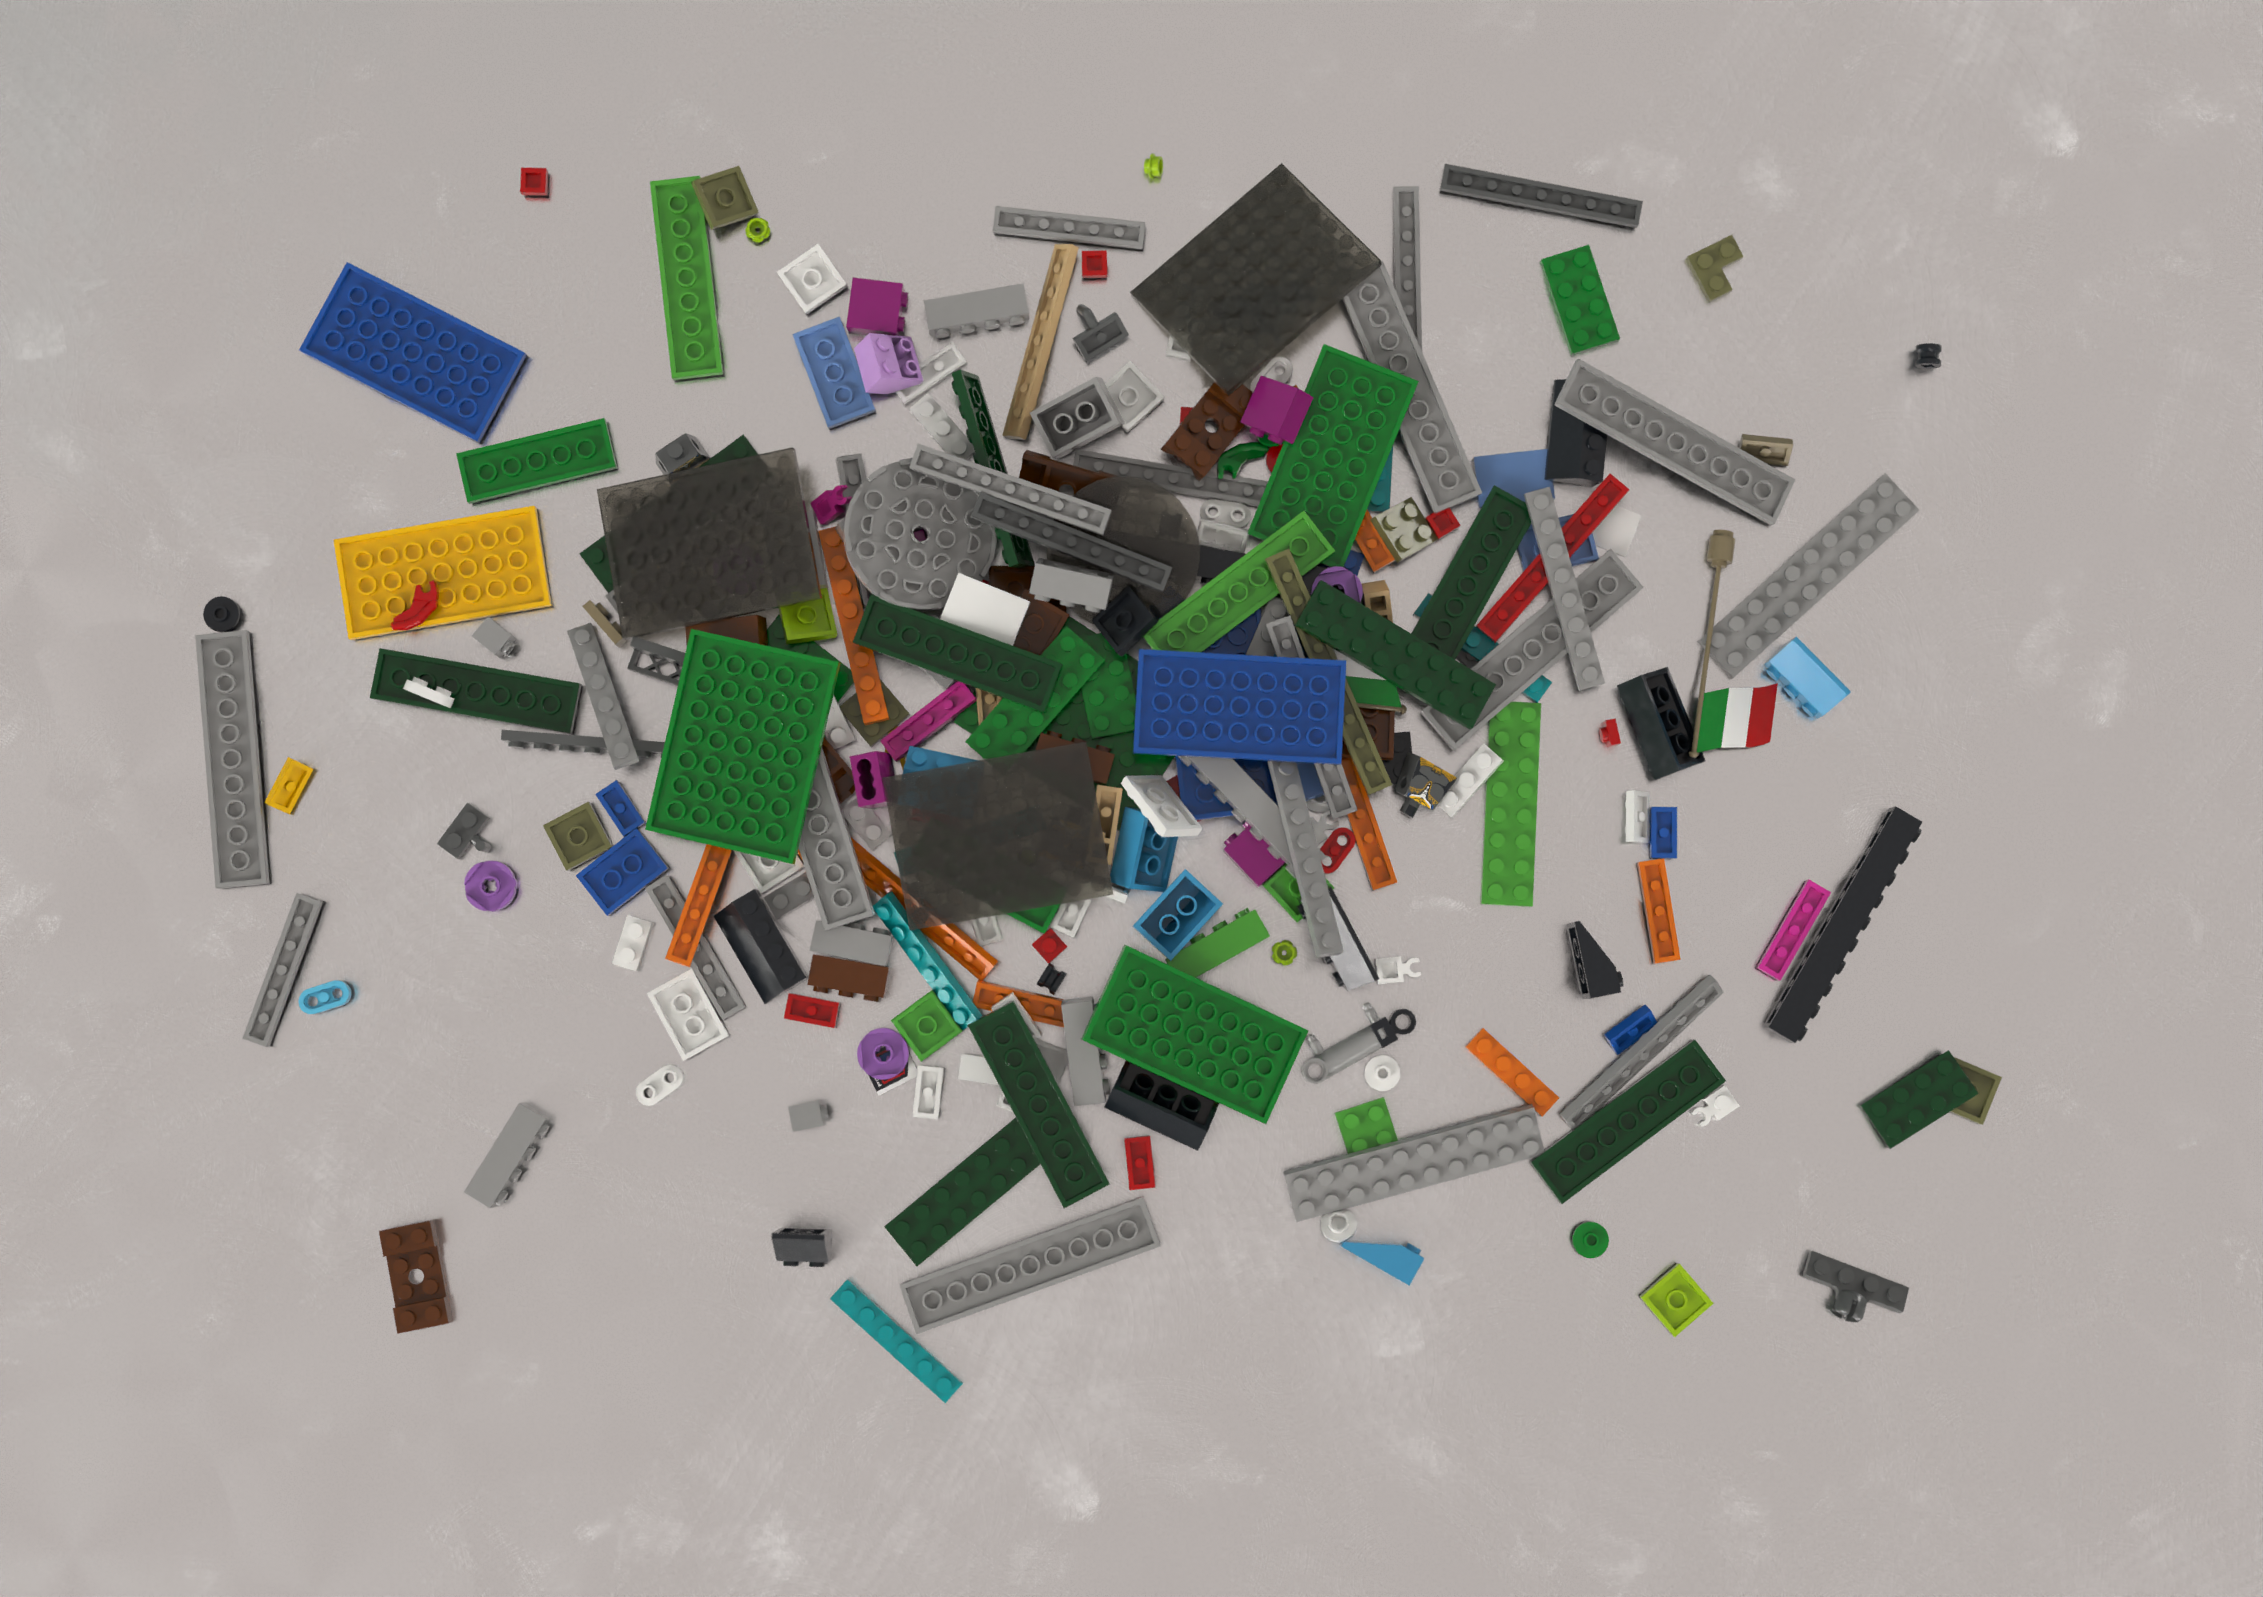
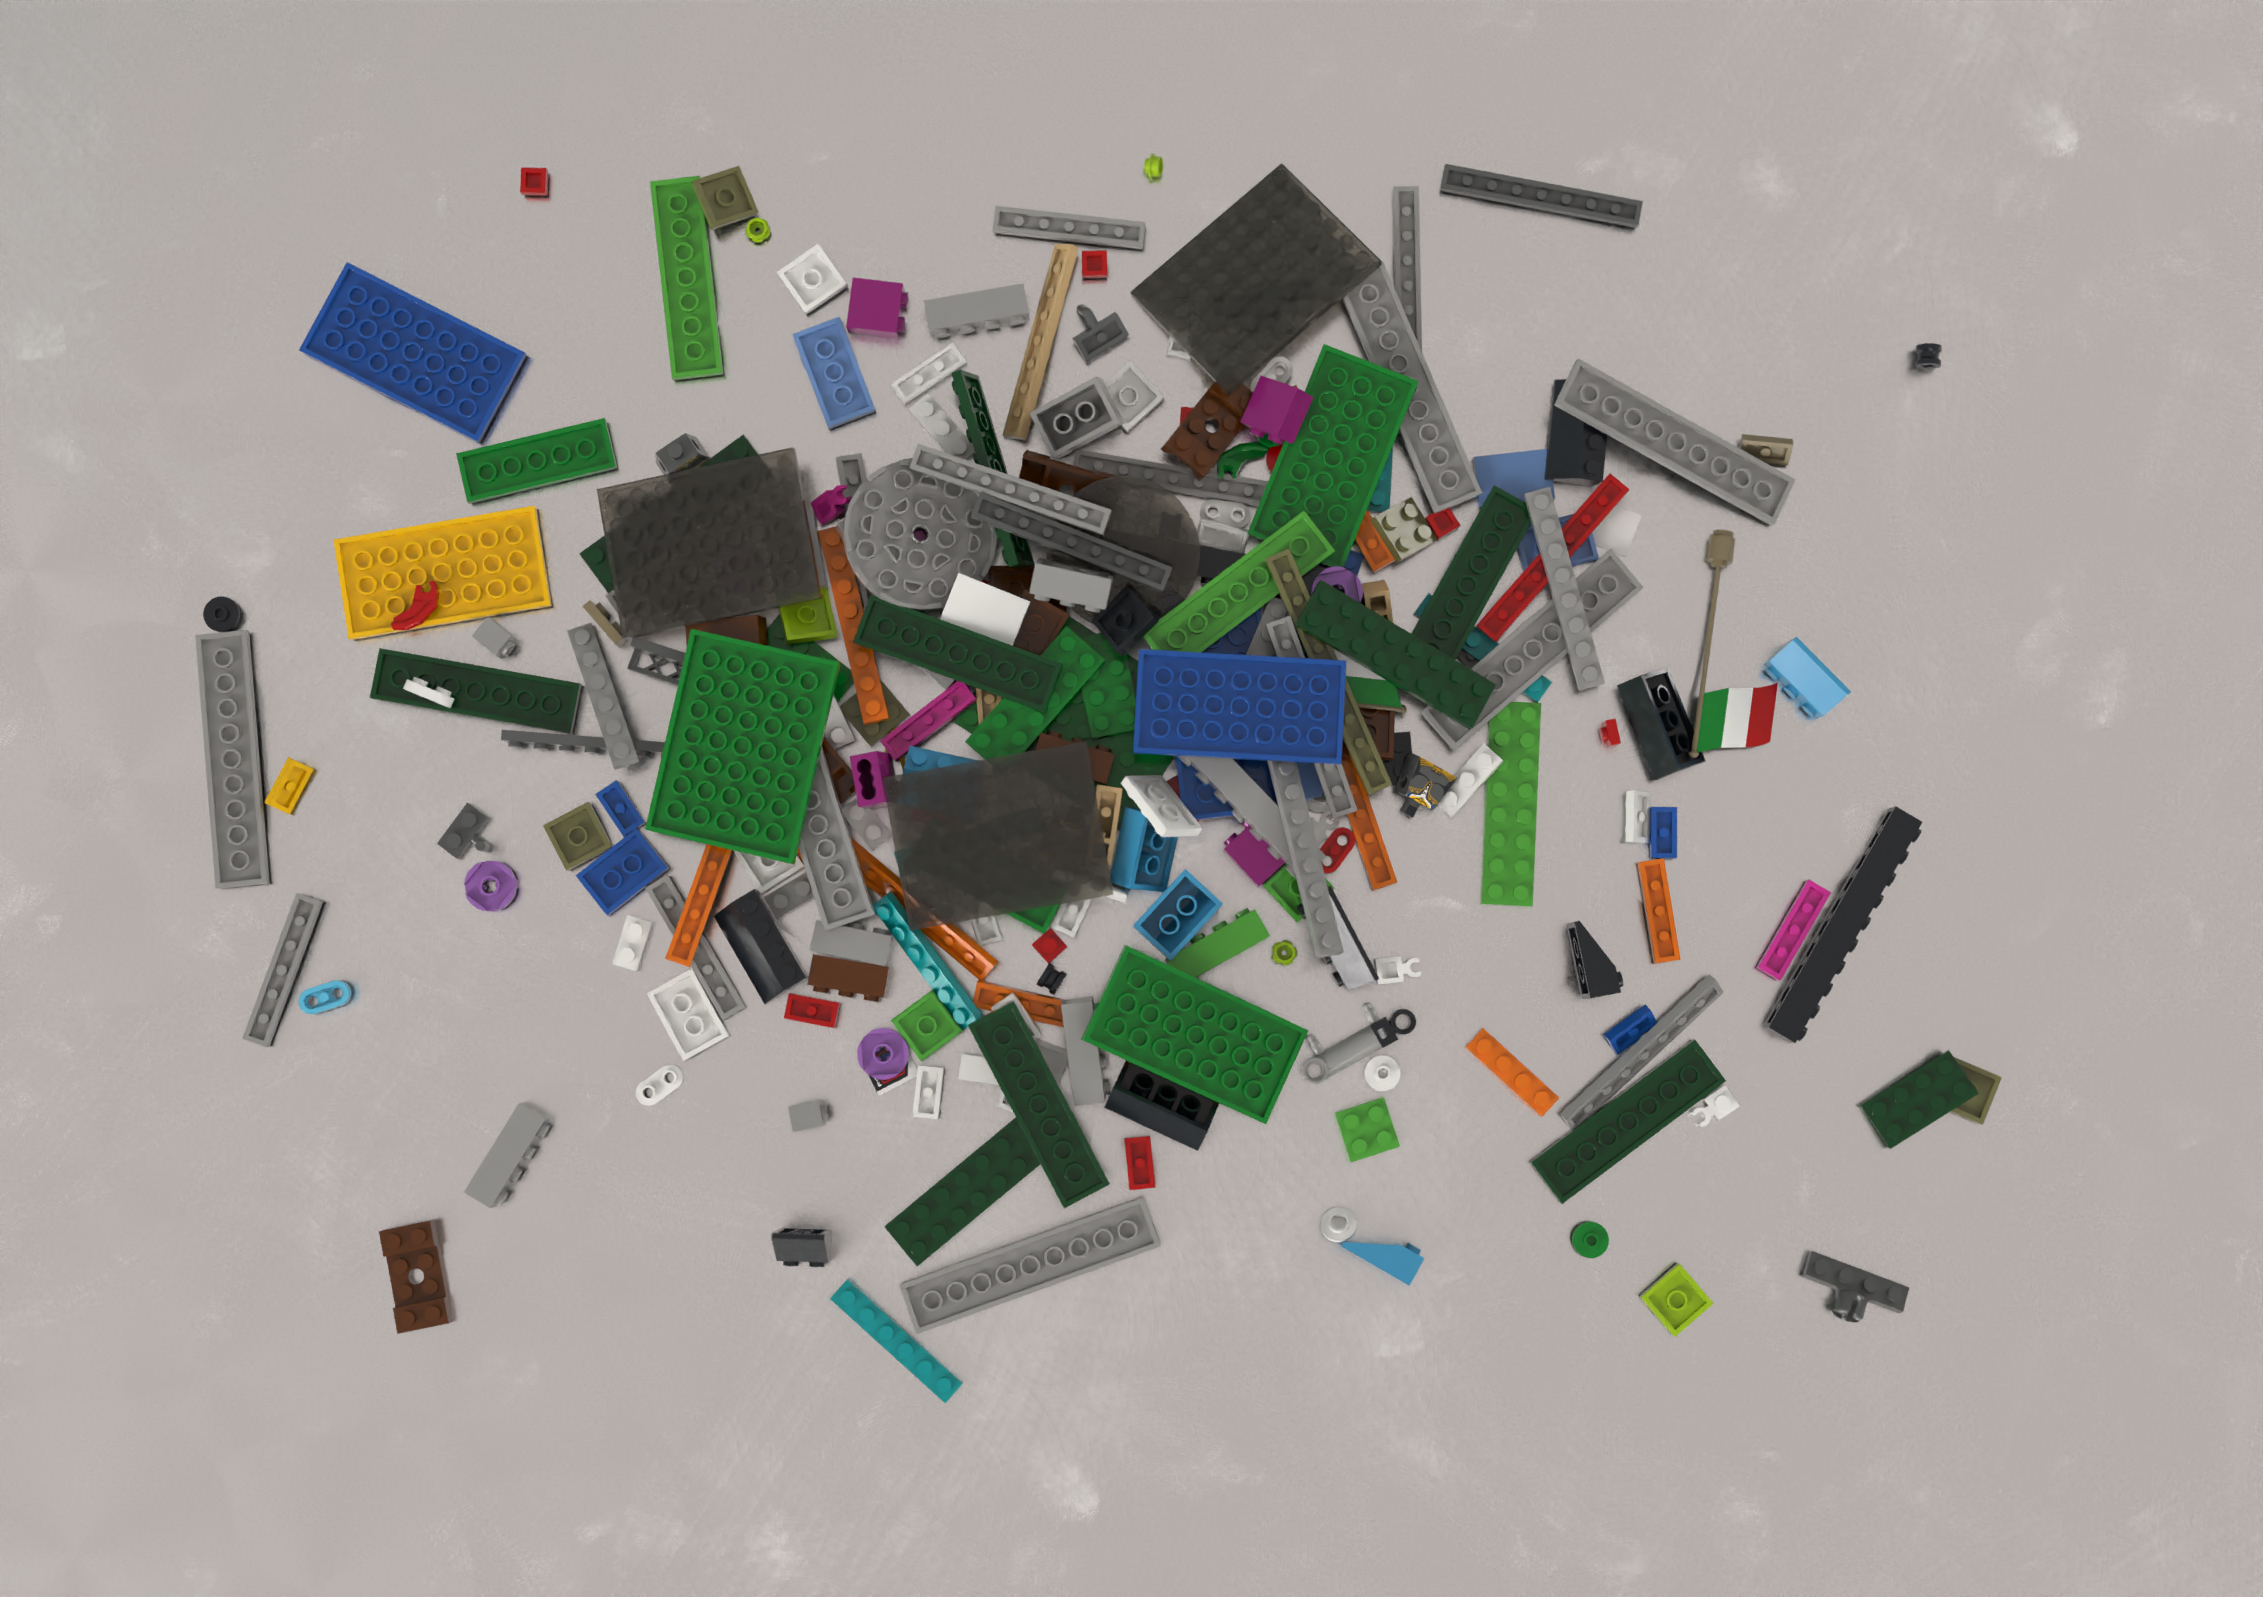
lavender slope [854,333,923,394] -> none
light grey plate [1283,1104,1545,1222] -> none
green plate [1540,245,1620,356] -> none
olive plate [1686,235,1744,303] -> none
light grey plate [1698,473,1919,679] -> none

